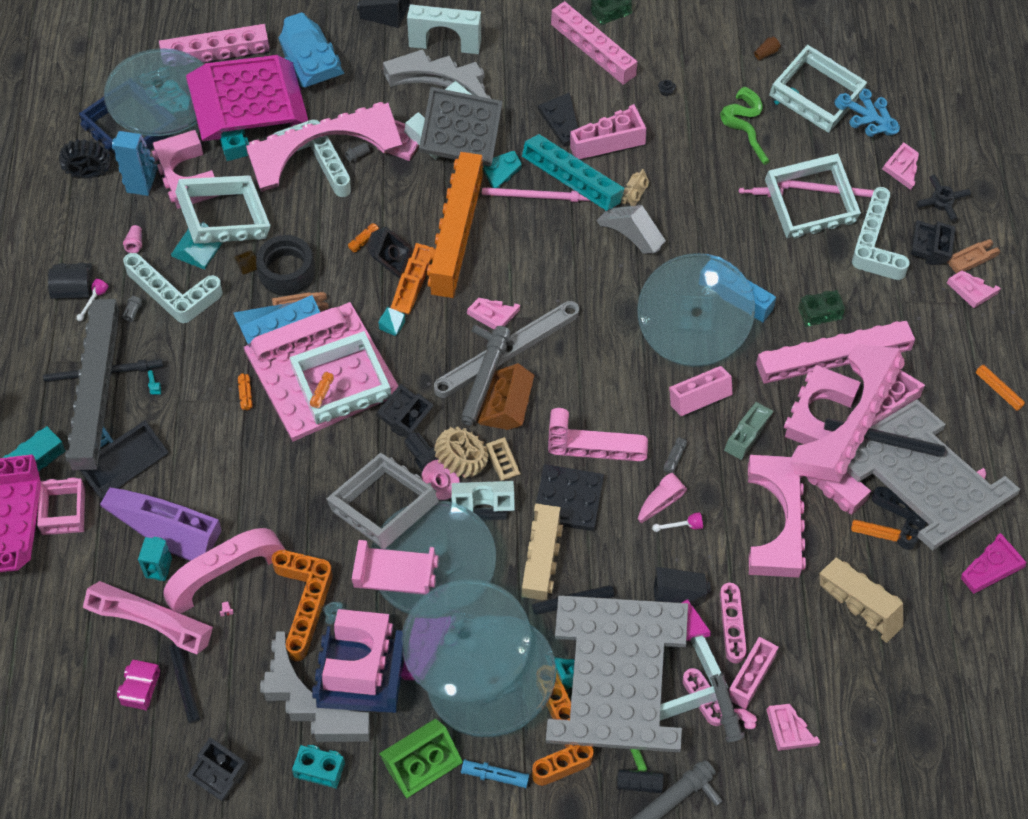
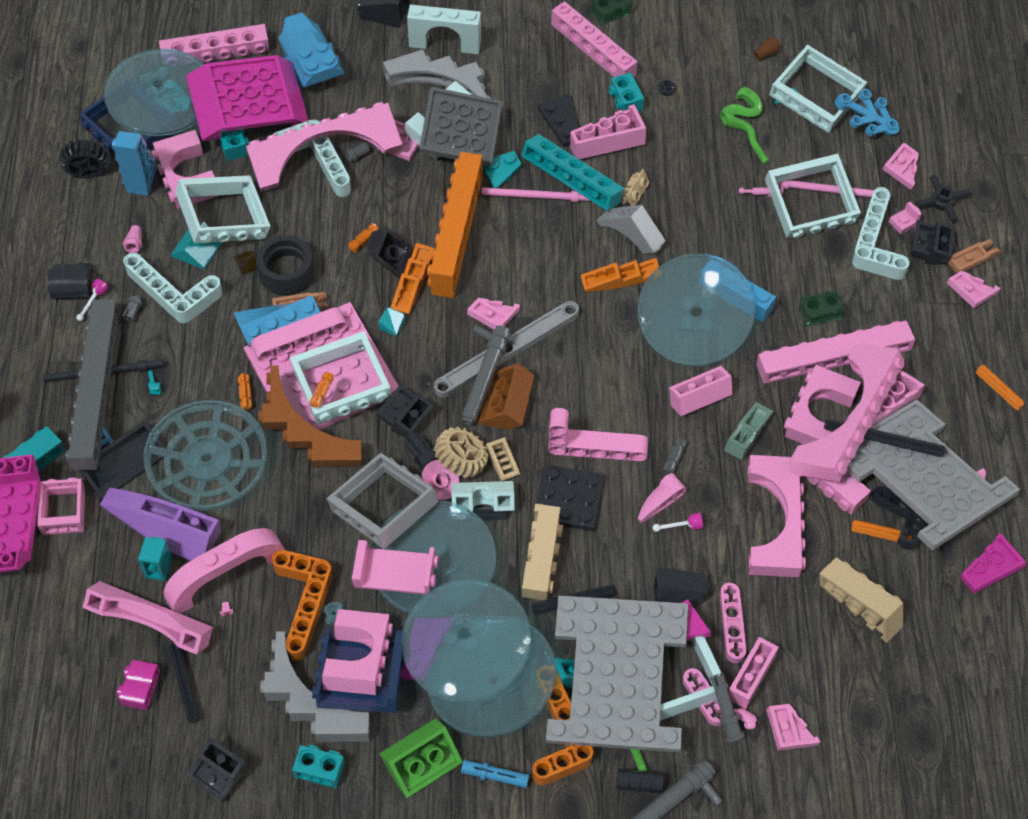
none -> clear light blue dish [143,400,267,510]
none -> dark orange arch [258,365,361,467]
none -> orange slope [581,258,662,292]
none -> teal brick [608,73,644,112]
none -> bright pink bracket [889,202,921,234]

